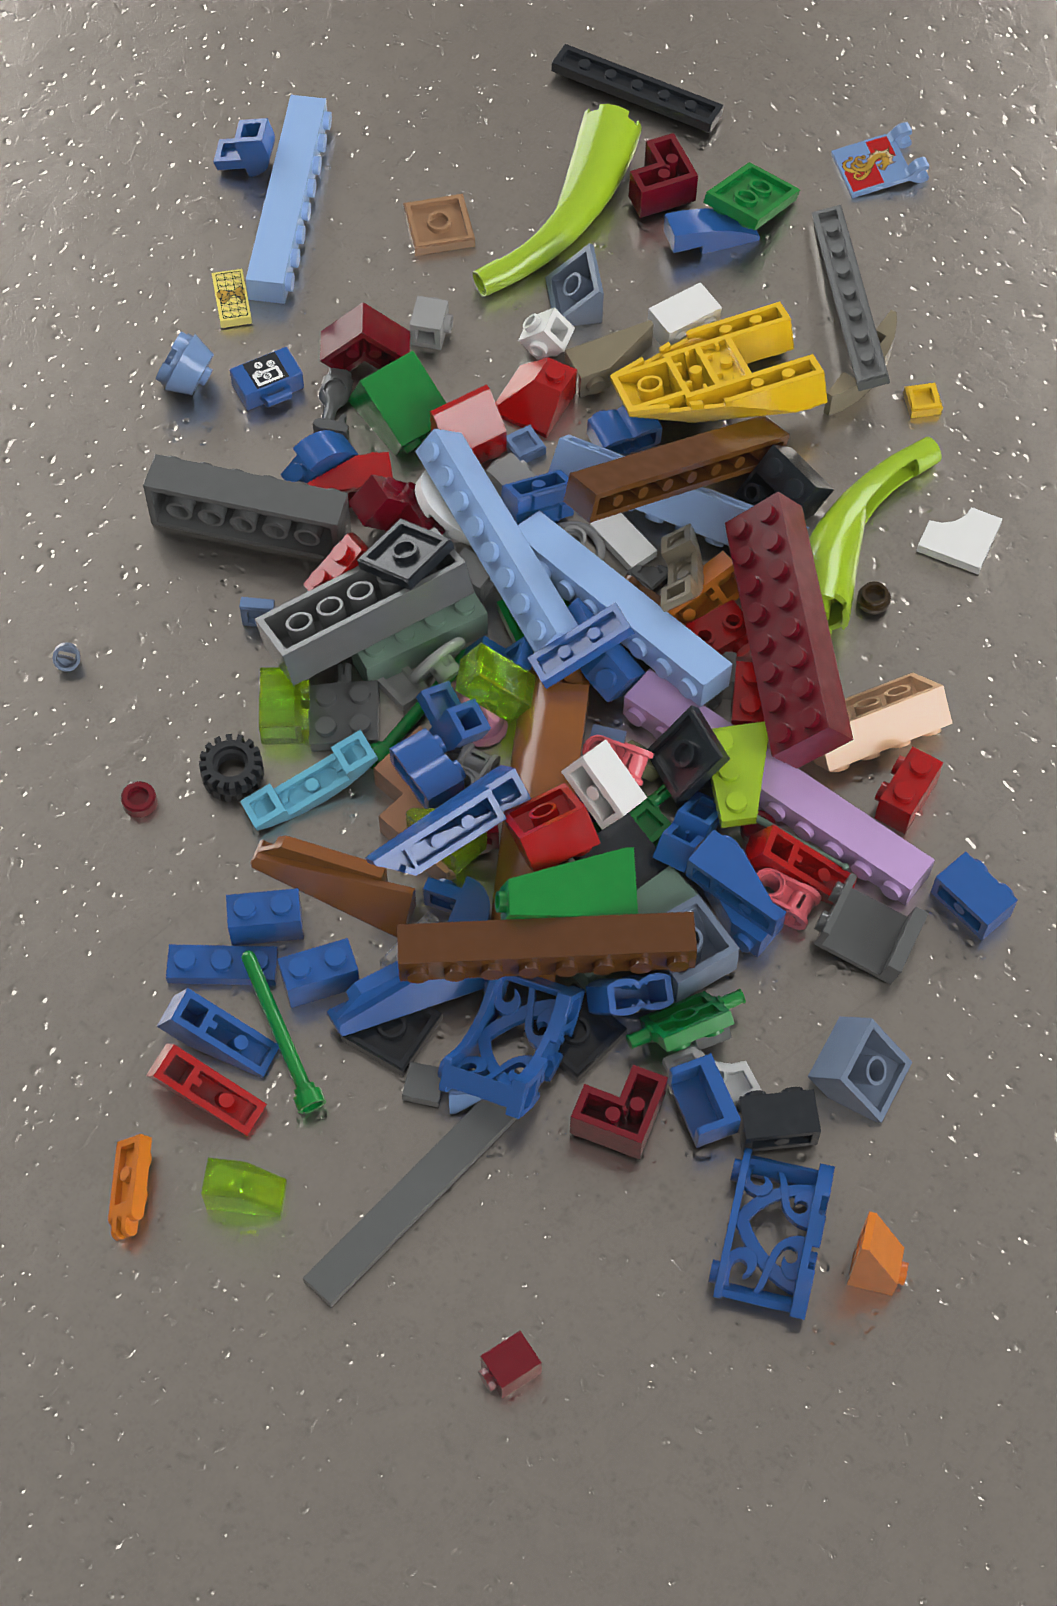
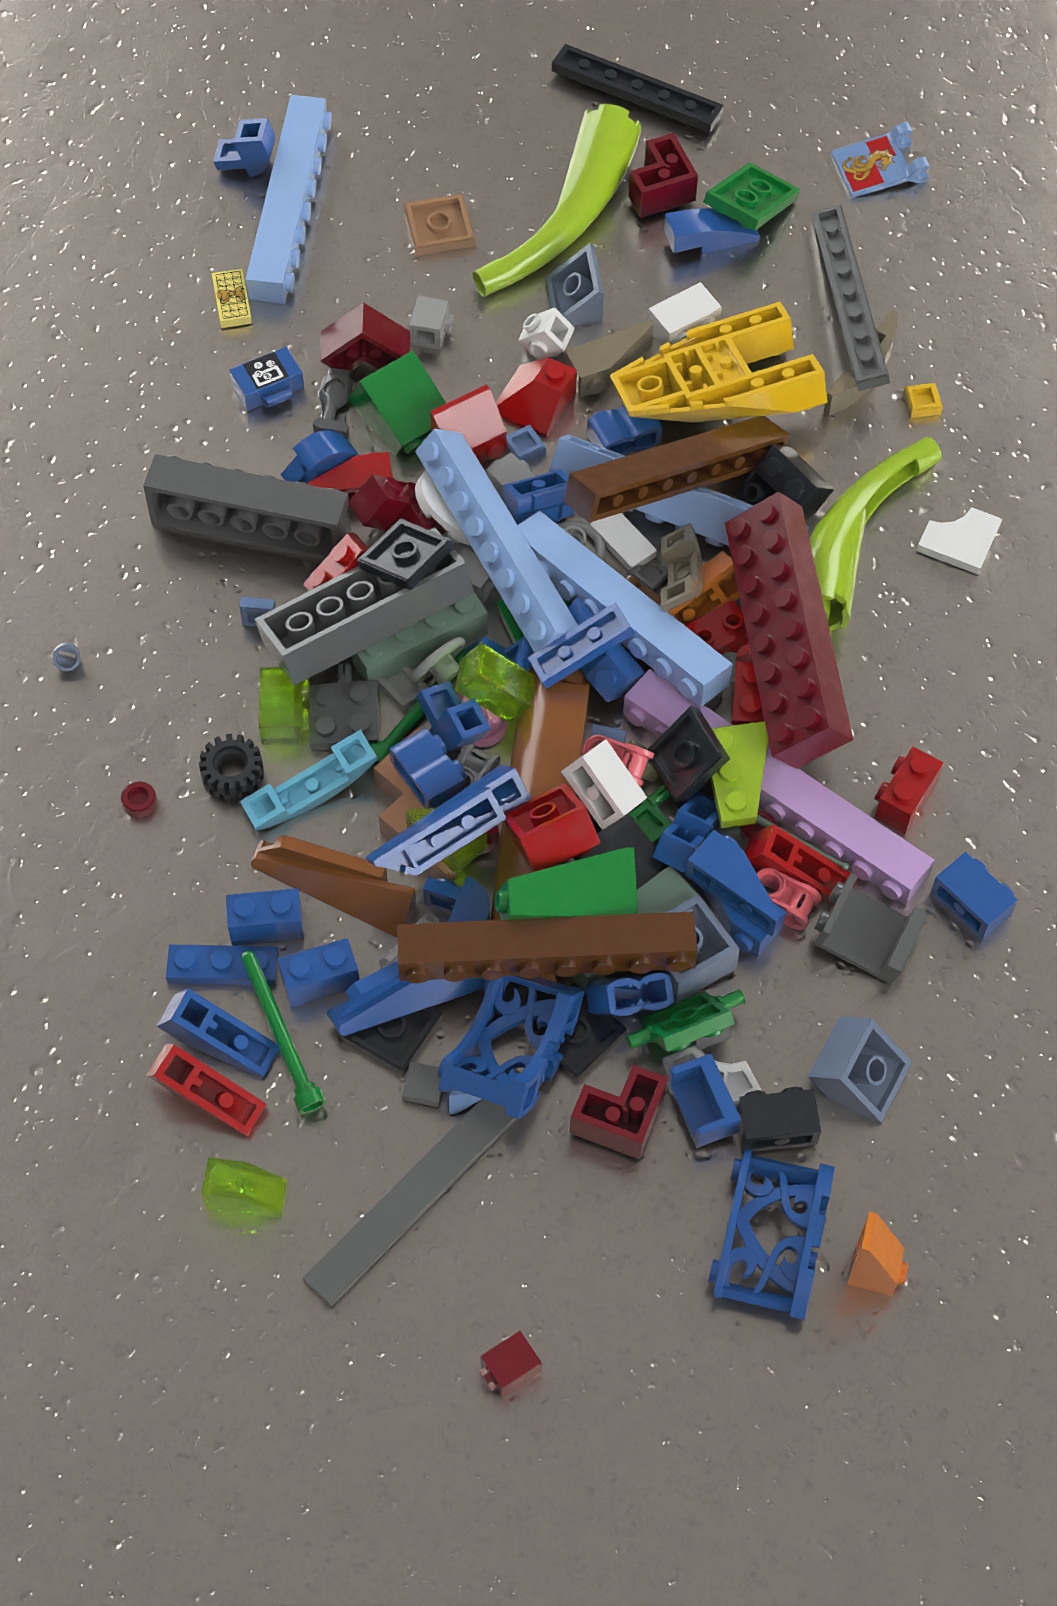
orange hinge [108,1134,152,1241] -> none
medium blue cone [155,331,214,395] -> none
light nougat slope [814,673,953,772] -> none
dark brown plate [857,581,891,614] -> none

